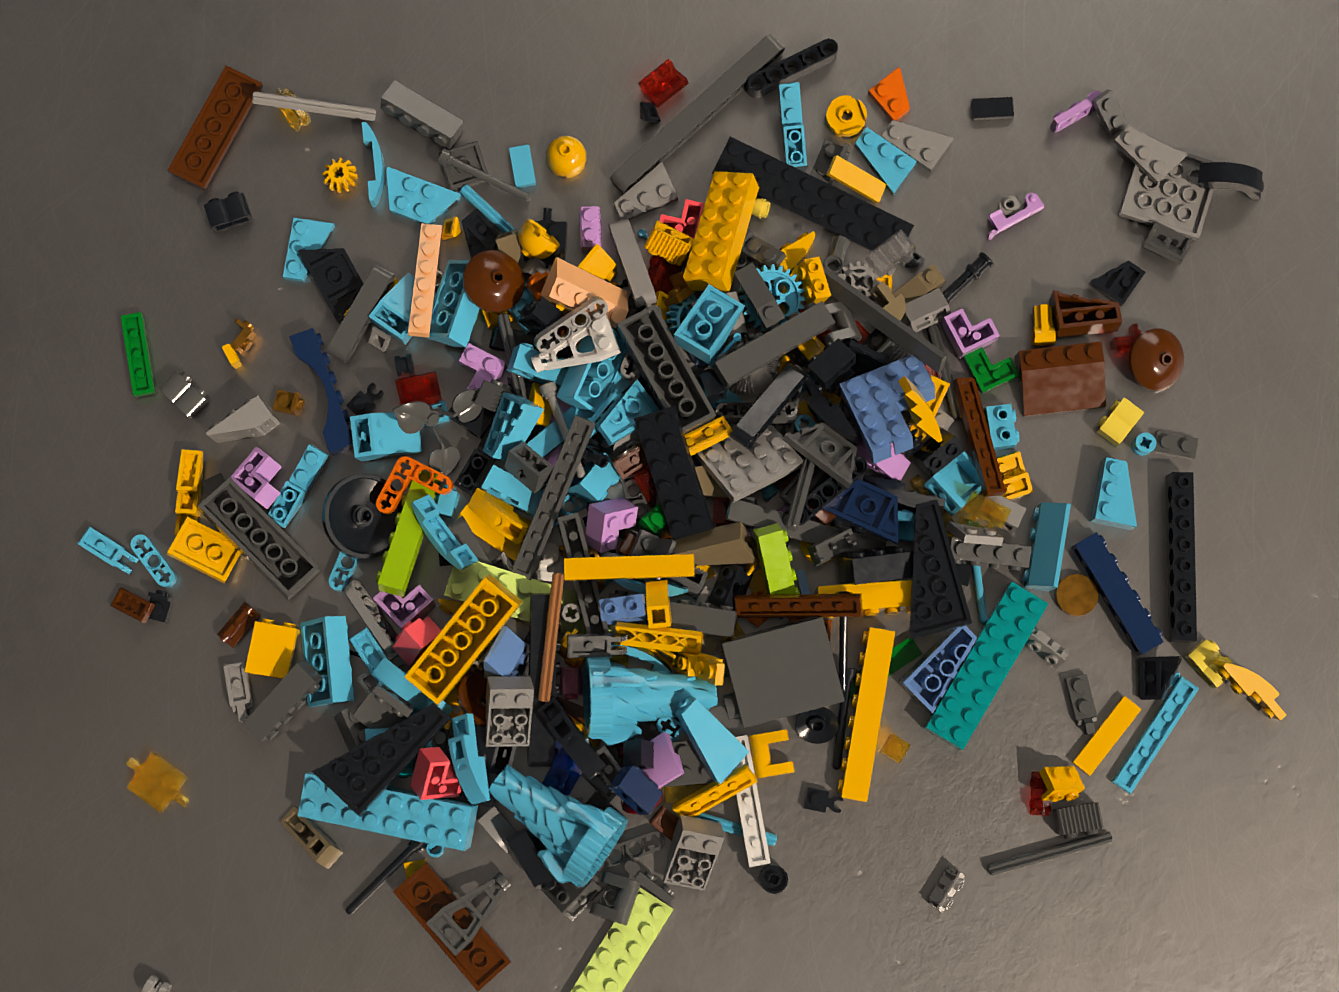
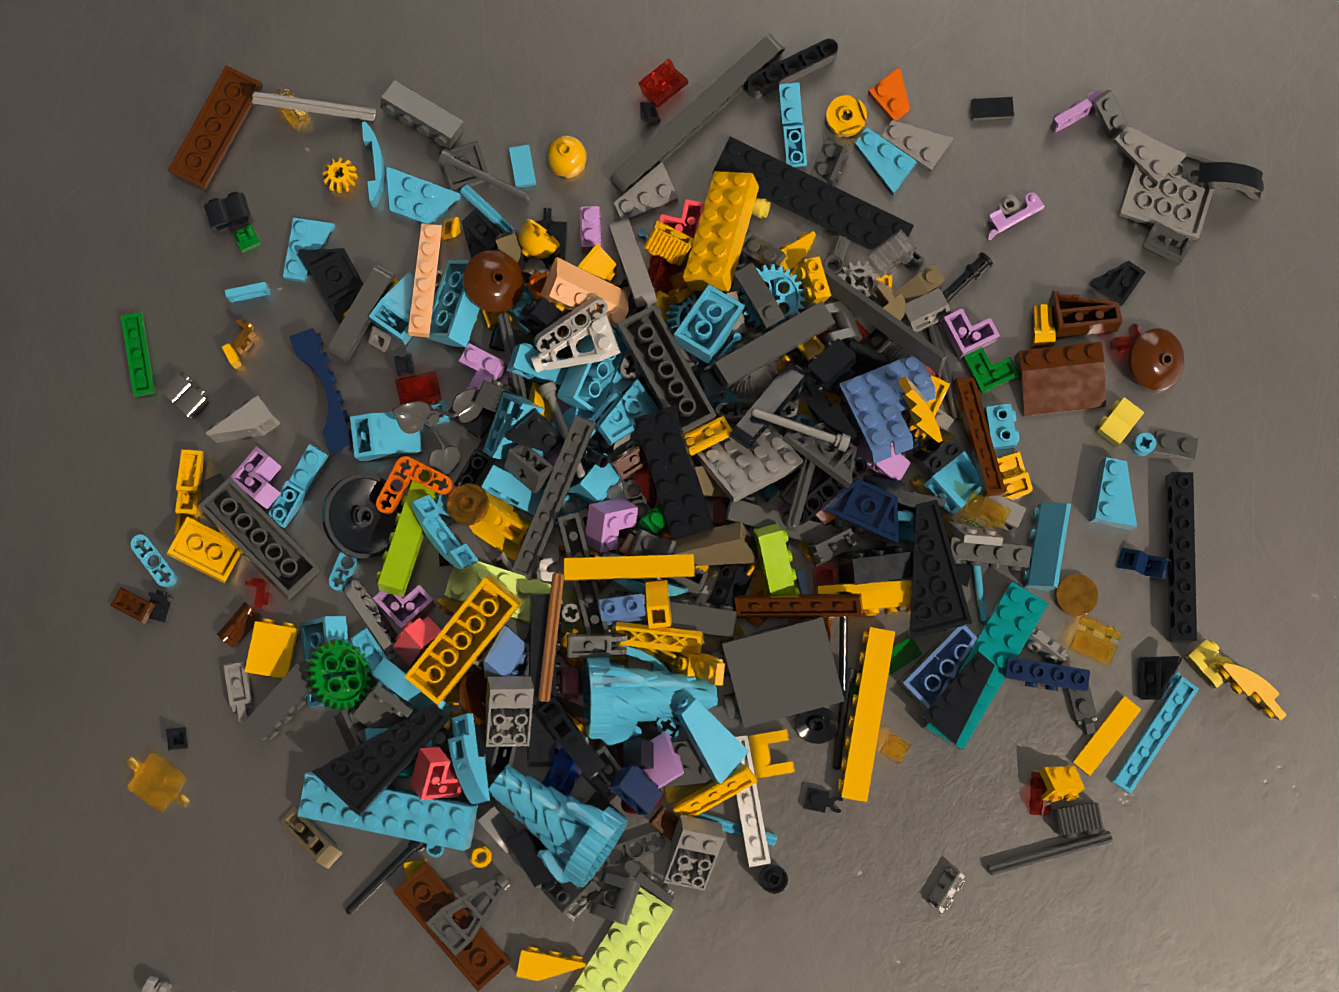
medium azure hinge [78,526,139,574] -> none
pearl gold bracket [272,389,305,416] -> none
black plate [346,383,384,416] -> none
yellow tile [826,155,886,203] -> none
dark blue brick [1071,532,1164,656] -> none
none -> black slope [166,727,188,750]
none -> medium azure tile [225,281,271,303]
none -> green tile [233,224,261,253]
none -> clear red bracket [245,578,272,610]
none -> green gear [305,639,372,710]
none -> pearl gold tile [446,483,489,526]
none -> yellow plate [470,846,492,868]
none -> black wing [504,408,564,453]
none -> yellow slope [516,946,587,981]
none -> light grey piece [751,408,851,452]
none -> clear red brick [812,565,838,590]
none -> black wing [922,651,995,745]
none -> dark blue bracket [1004,657,1090,691]
none -> clear yellow plate [1069,616,1122,666]
none -> dark blue slope [1117,548,1171,580]

